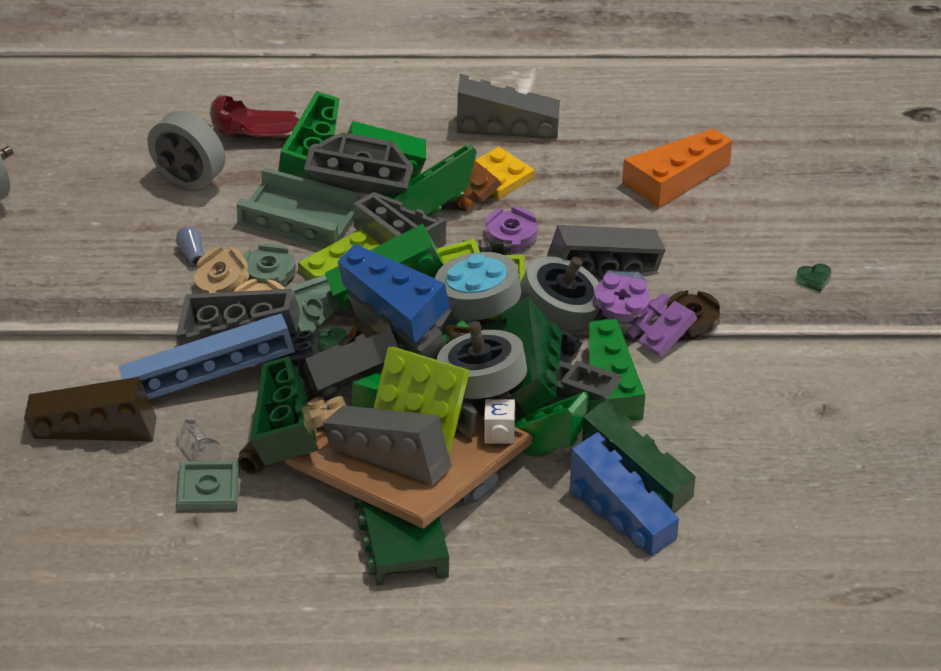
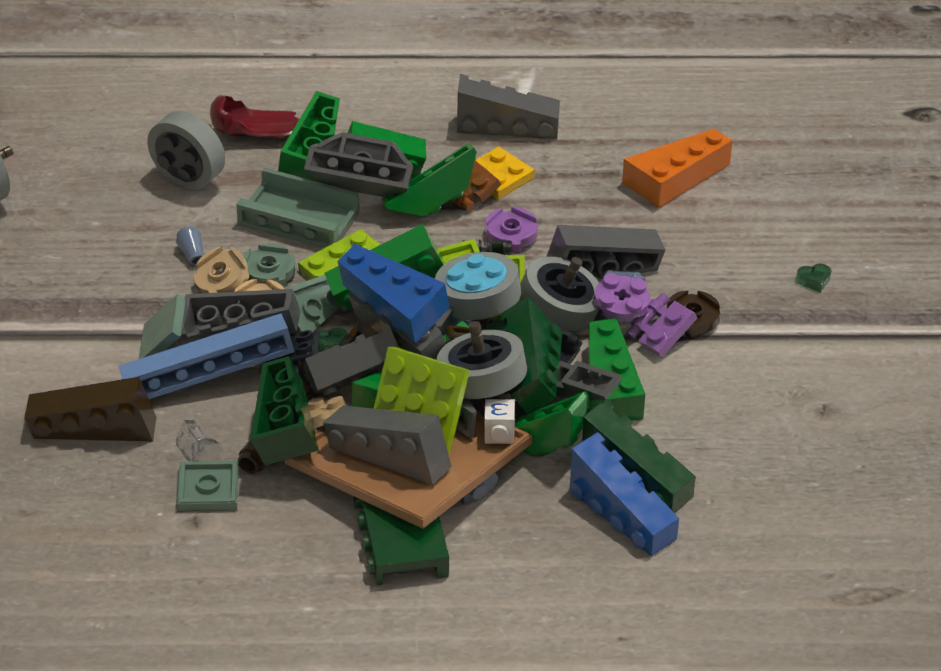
dark grey wedge [353,192,446,249] -> none
none -> sand green tile [139,294,186,359]

